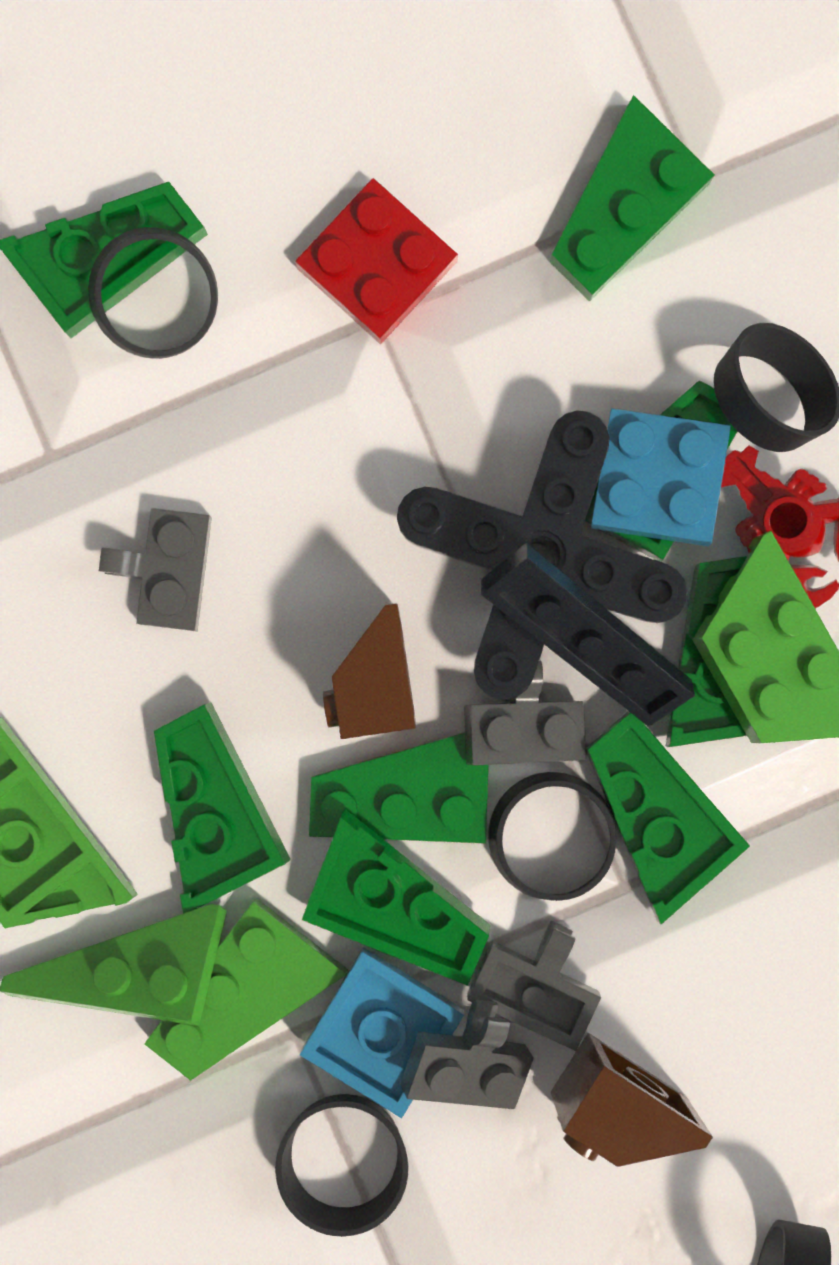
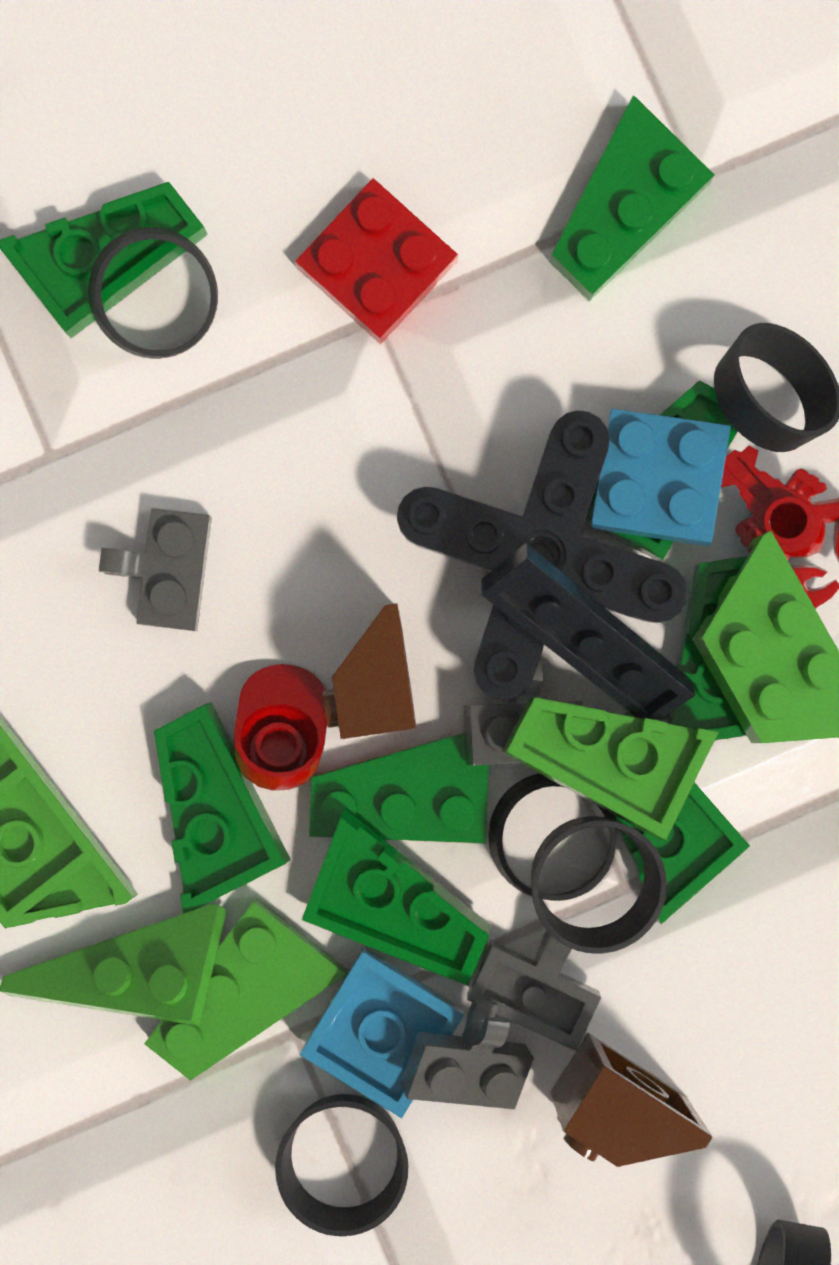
none -> red cap [234,664,327,791]
none -> bright green wing [502,697,719,840]
none -> black tyre [531,816,667,954]

